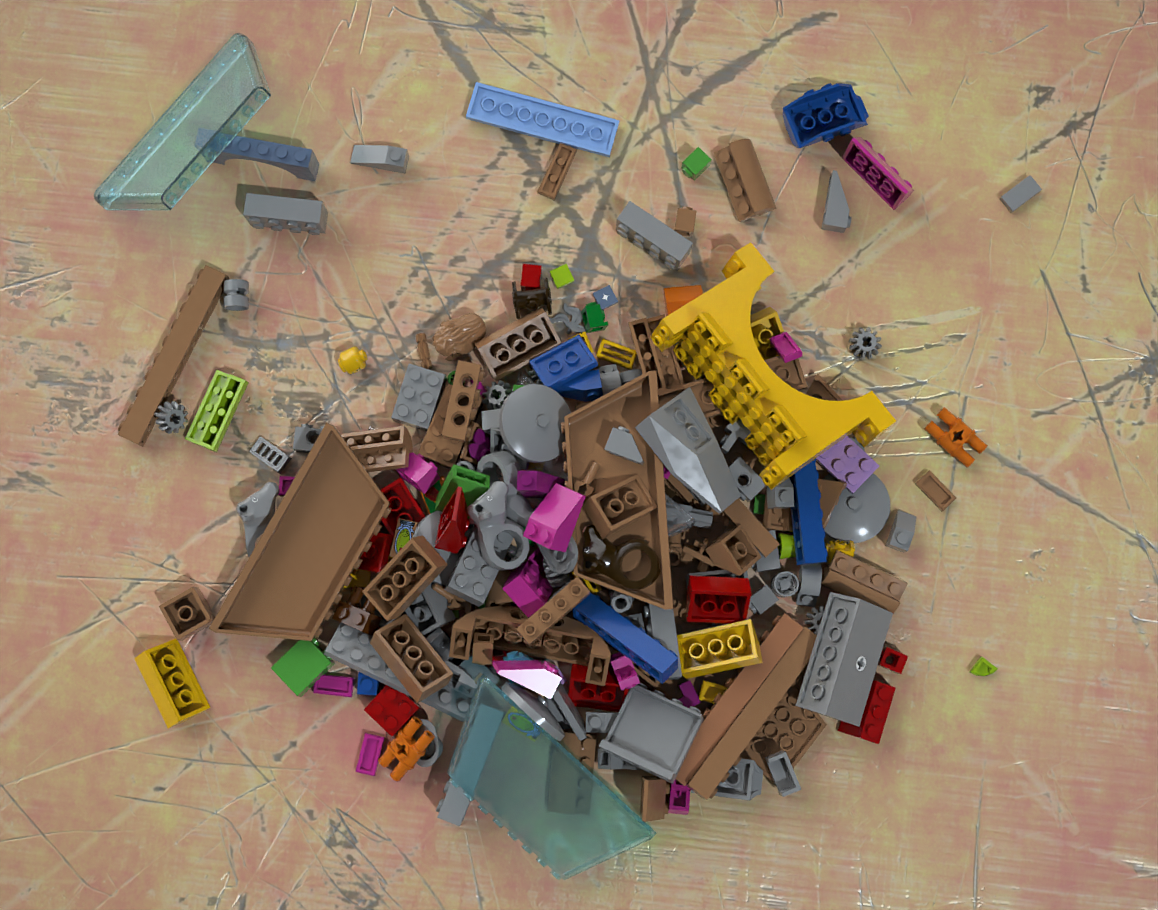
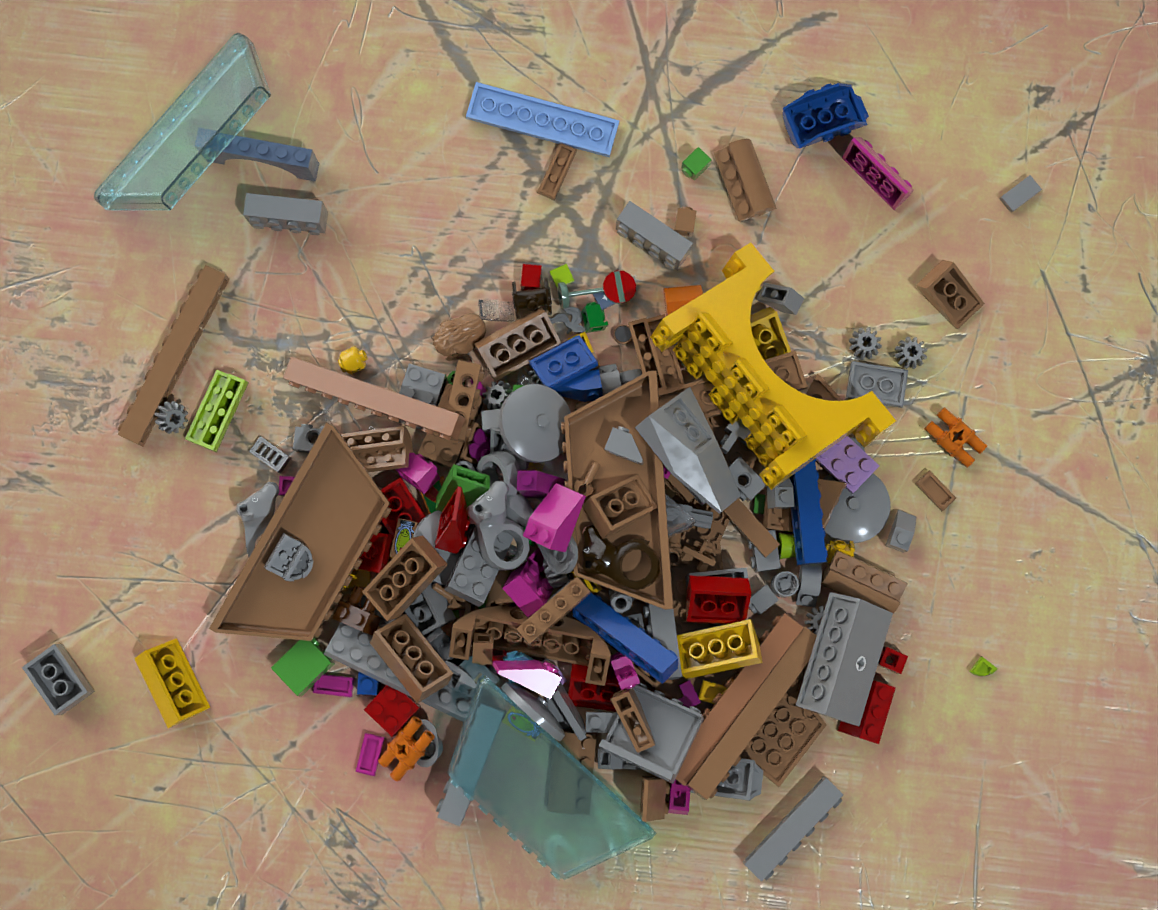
medium nougat brick [159,587,215,641] -> none
light grey wheel [224,279,249,311] -> none
light grey slope [350,145,409,174] -> none
medium nougat axle [415,333,432,369] -> none
yellow tile [596,339,637,370] -> none
medium nougat slope [705,524,762,576] -> none
light grey panel [765,750,801,797] -> none
dark pink tile [769,332,803,363] -> none
light grey slope [821,170,852,233] -> none
none -> light grey brick [22,644,95,716]
none -> light grey slope [264,533,313,581]
none -> nougat brick [283,357,466,441]
none -> clear slope [478,300,515,322]
none -> piece [557,270,636,309]
none -> medium nougat slope [611,688,655,753]
none -> flat silver tile [614,325,632,345]
none -> light grey brick [743,776,843,882]
none -> light grey slope [756,283,804,315]
none -> light grey tile [845,361,908,408]
none -> light grey gear [894,337,927,369]
none -> medium nougat slope [916,260,985,329]

